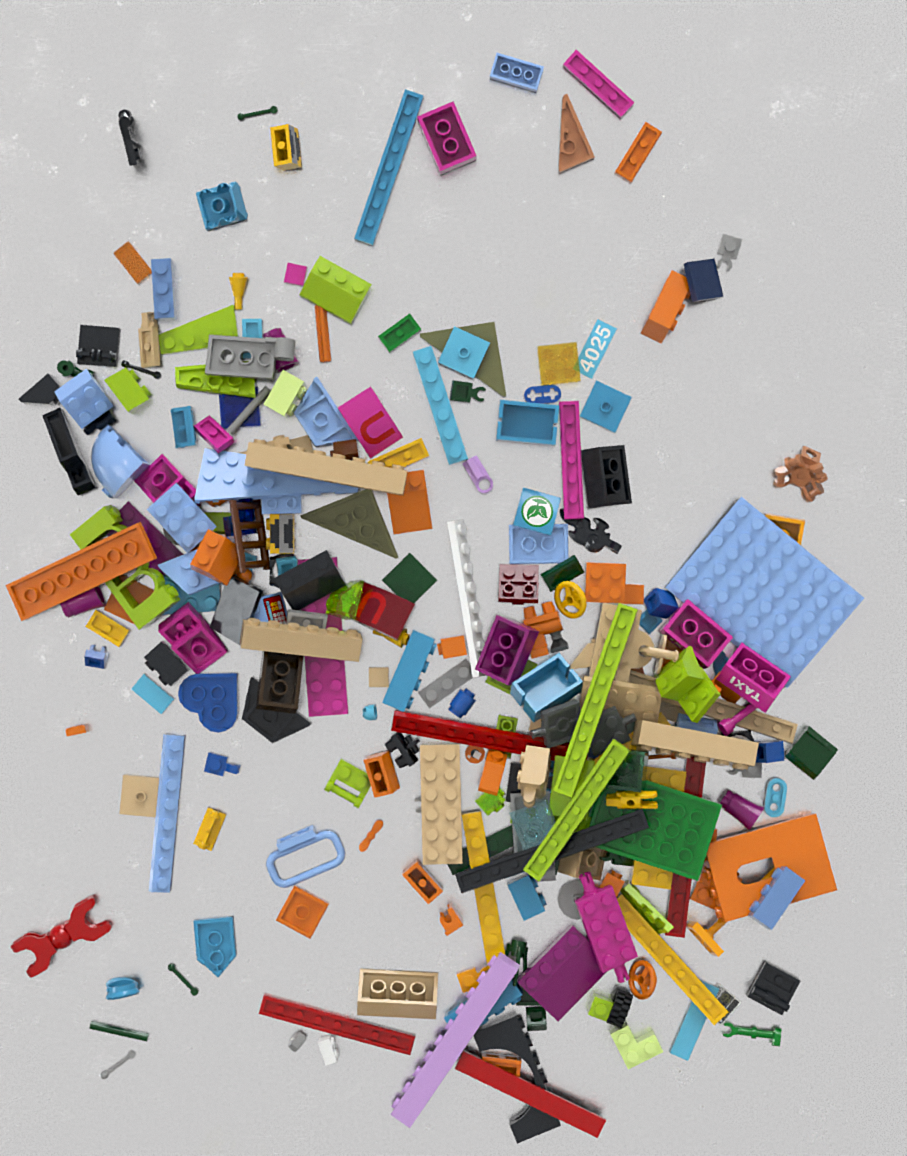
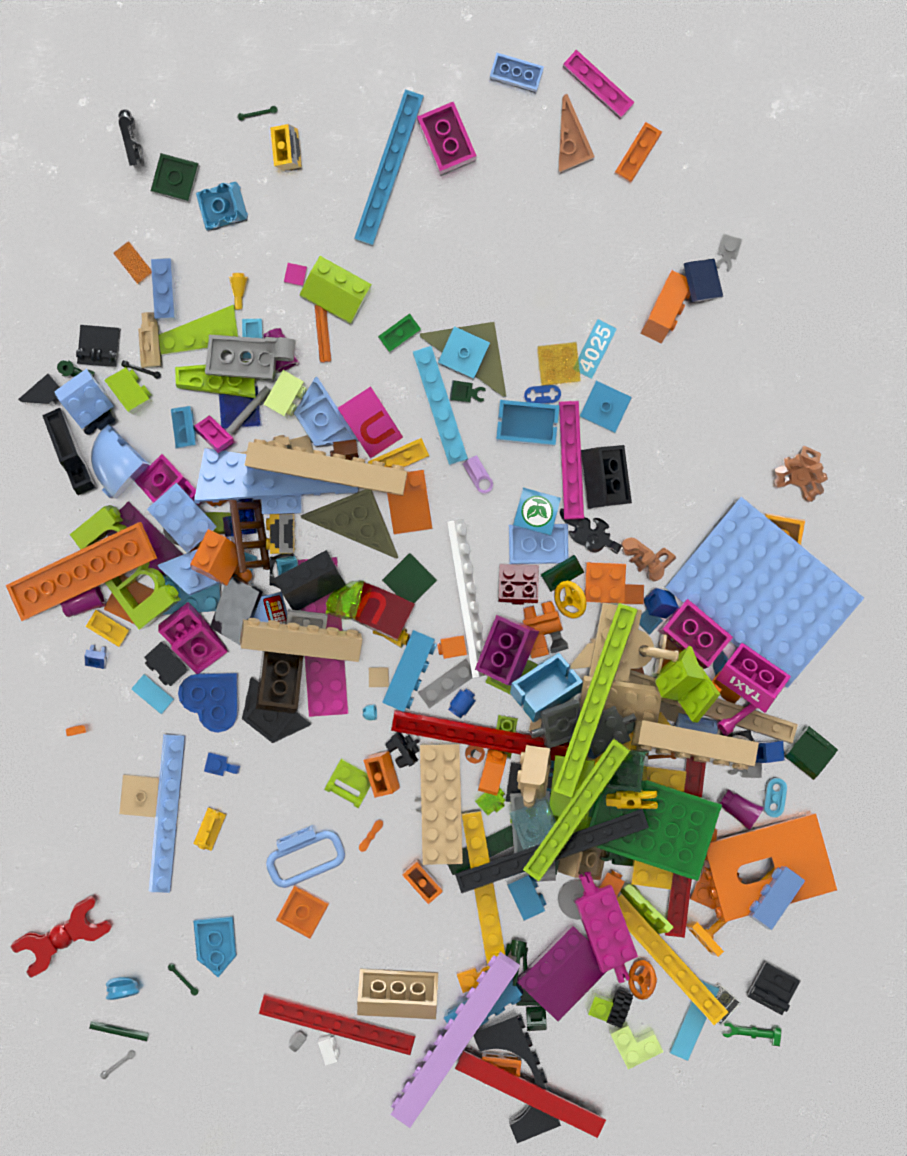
orange hinge [440,902,464,936] -> none
none -> dark green plate [150,153,199,202]
none -> nougat piece [622,537,676,582]

